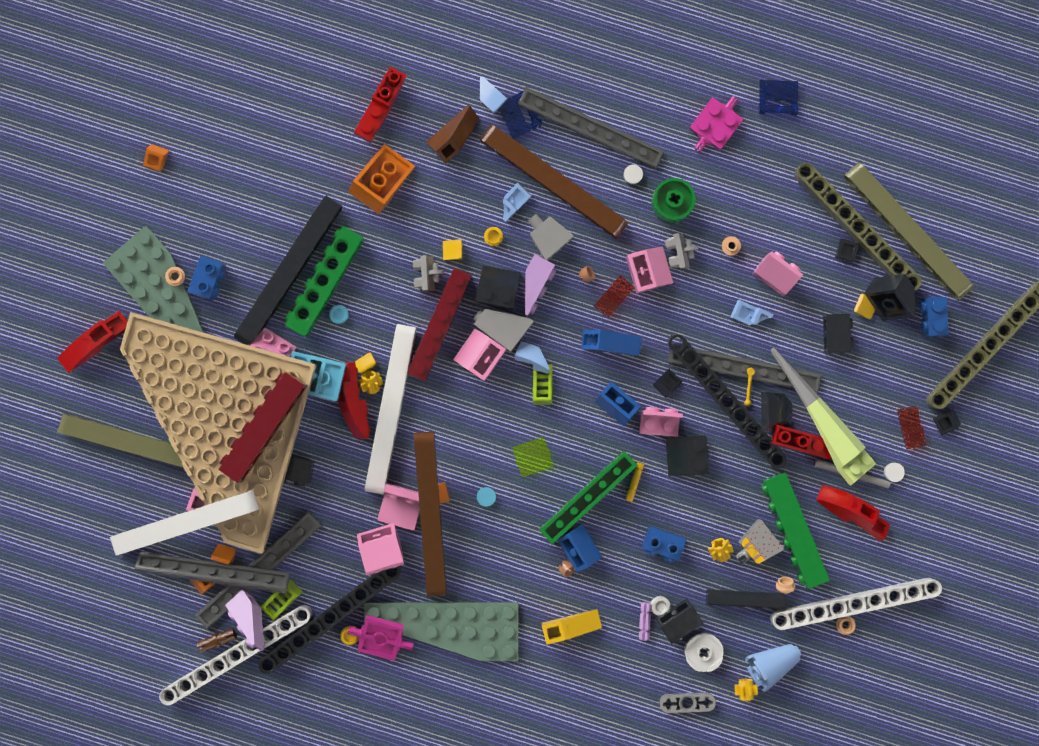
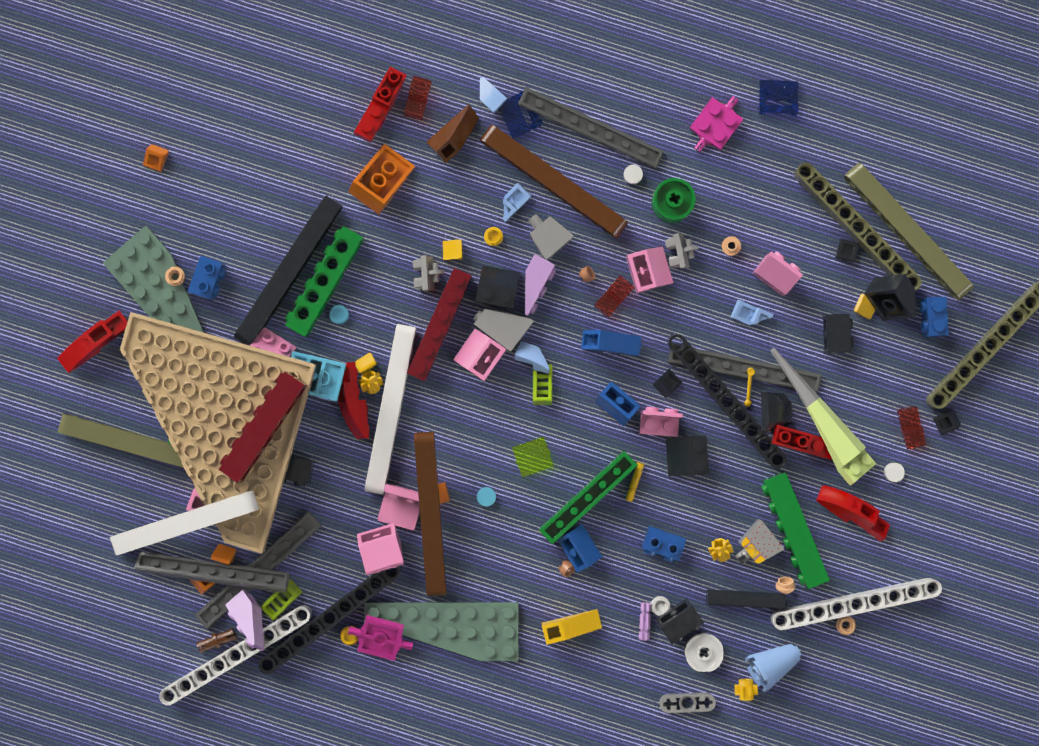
light grey bar [814,459,891,489] -> none
none -> clear red slope [404,76,432,121]

